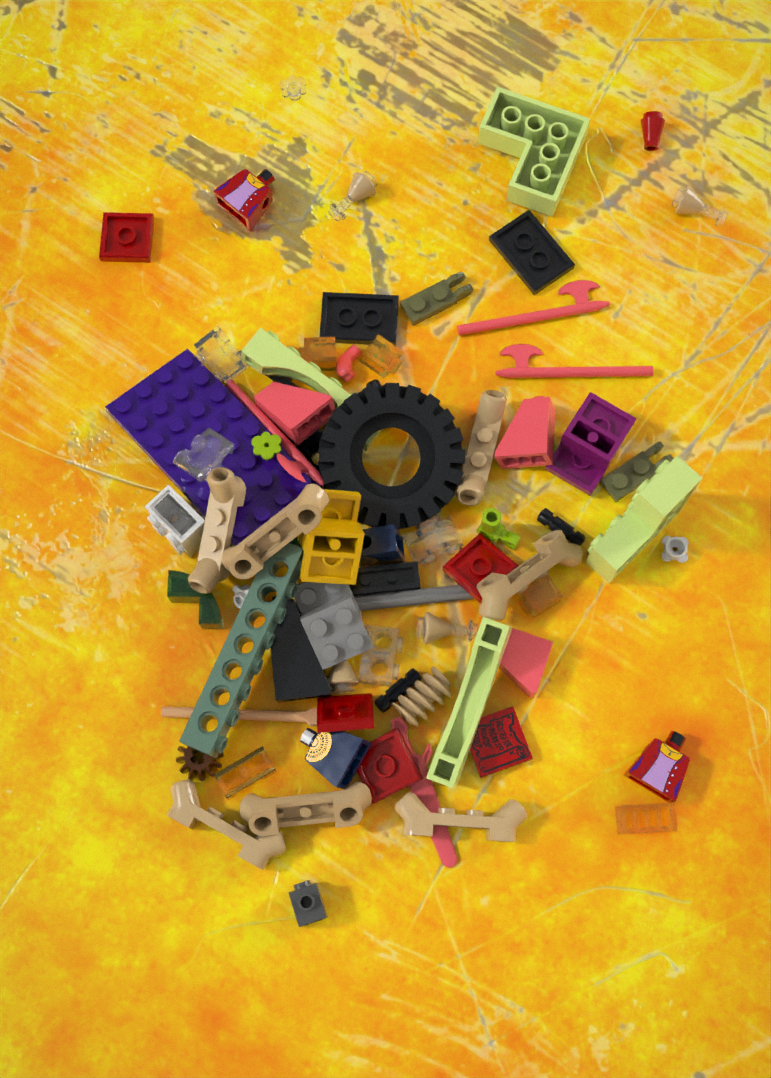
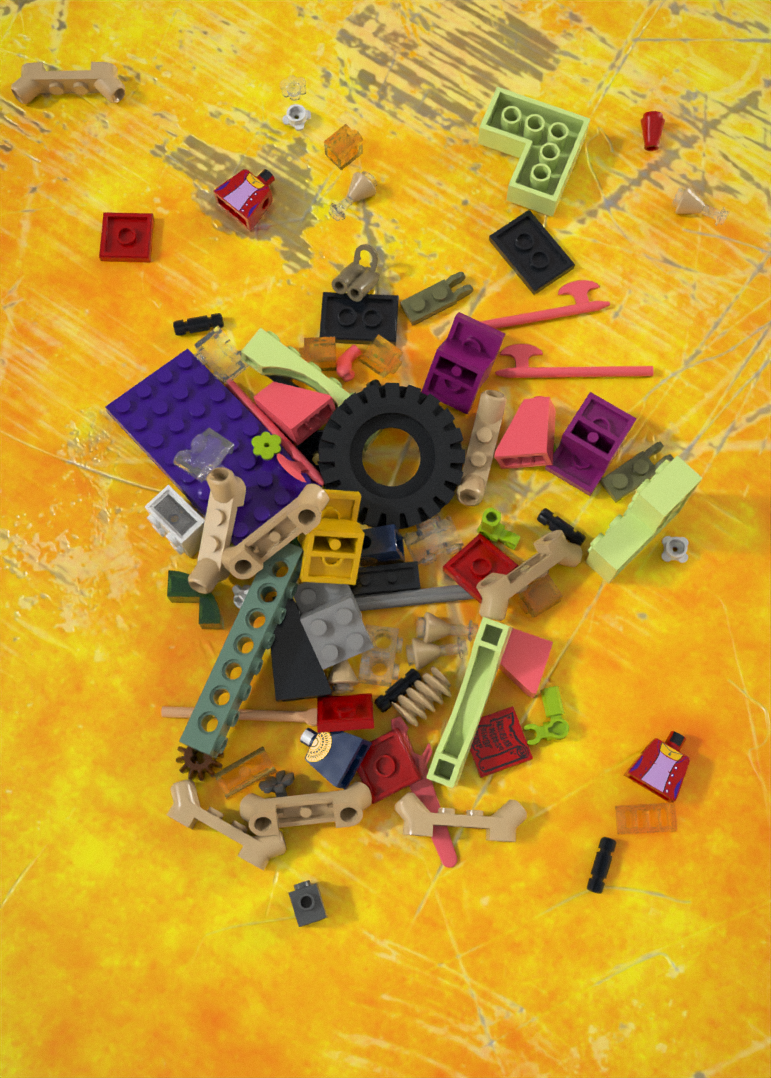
none -> tan plate [11,62,125,104]
none -> black axle [173,313,224,336]
none -> dark grey plant [258,770,295,797]
none -> white plate [282,104,311,131]
none -> clear yellow brick [324,124,363,171]
none -> dark tan piece [332,244,380,302]
none -> piece [405,637,468,670]
none -> magenta bracket [421,312,506,414]
none -> lime bar [524,686,569,746]
none -> black axle [587,837,616,894]

